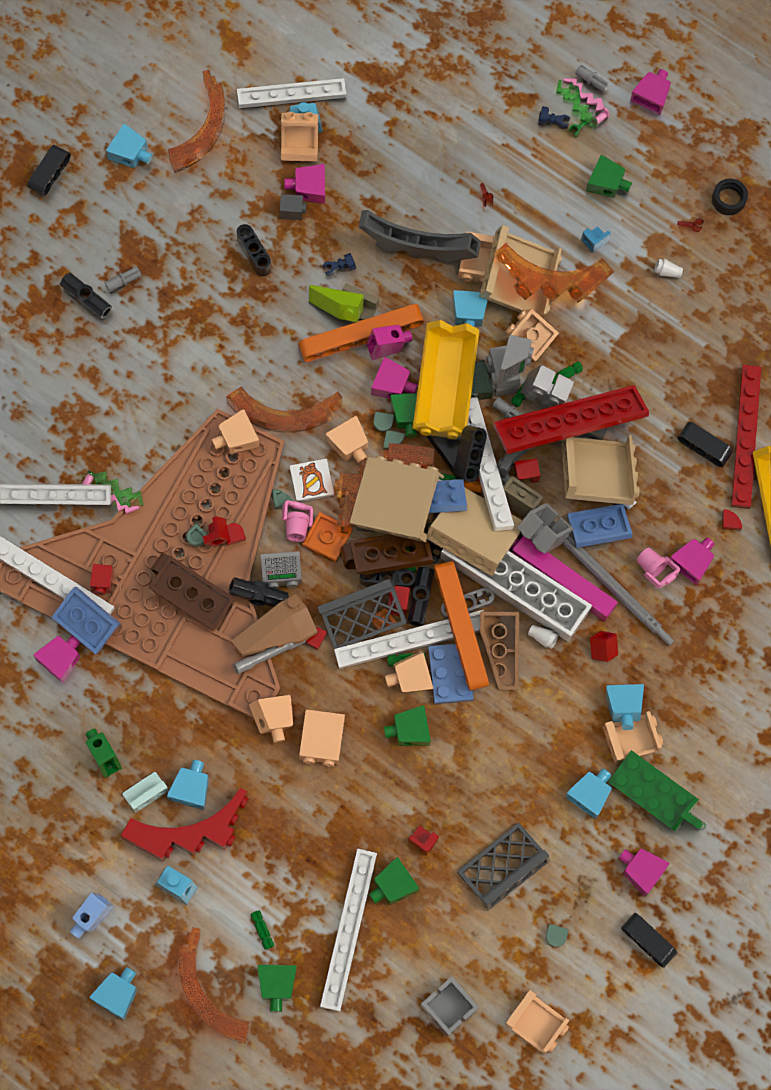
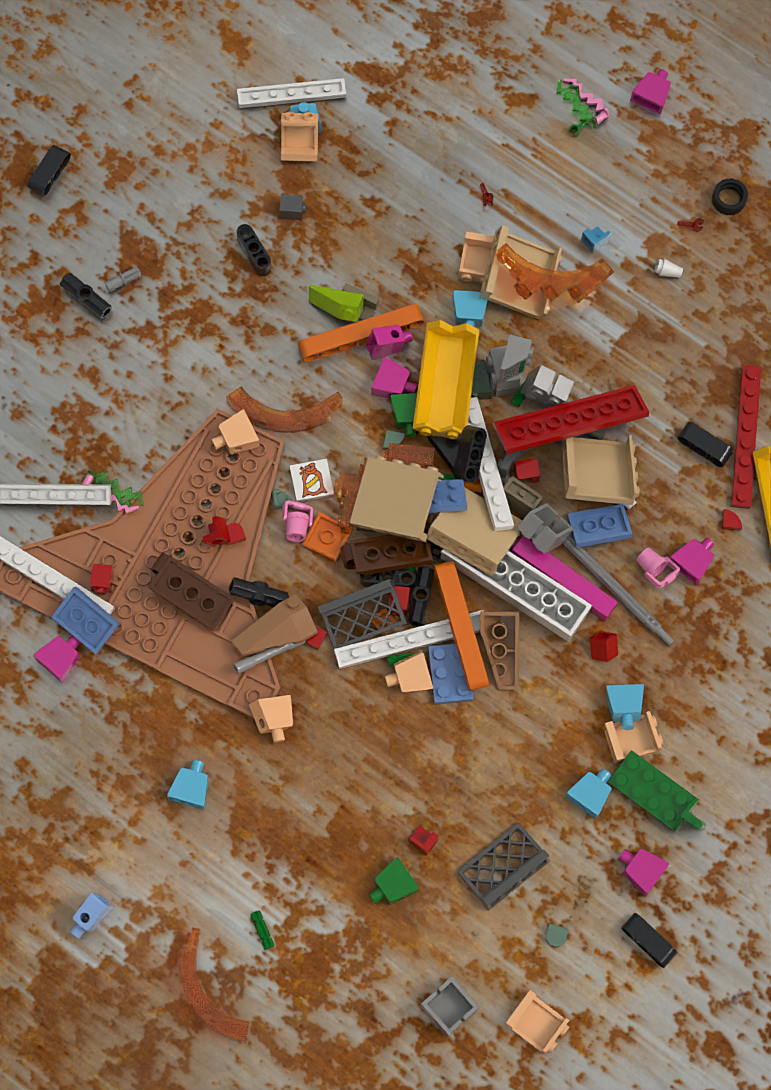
green torso [85,729,122,778] -> none
medium azure torso [90,967,137,1020] -> none
medium azure torso [106,124,153,168] -> none
red arch [121,787,249,862] -> none
light aqua panel [123,772,168,813] -> none
medium azure torso [155,866,198,905] -> none
clear orange arch [168,70,225,173] -> none
sand green tile [186,523,208,547] -> none
green torso [258,965,297,1012] -> none
light grey slope [261,551,302,589] -> none
dark pink torso [285,164,325,204] -> none
light nougat panel [299,709,345,767] -> none
white plate [320,849,377,1012] -> none
dark blue piece [323,253,356,276] -> none
light nougat torso [326,416,368,464] -> none
dark grey arch [359,210,481,263] -> none
sand green tile [374,412,394,433] -> none
green torso [384,705,431,746] -> none
light grey beam [441,588,494,619] -> none
light grey axle [492,397,522,419] -> none
light nougat plate [505,309,559,361] -> none
white cone [528,625,558,649] -> none
dark blue piece [538,106,570,129] -> none
green axle [552,361,583,384] -> none
light grey axle [575,64,609,92] -> none
green torso [586,155,632,198] -> none

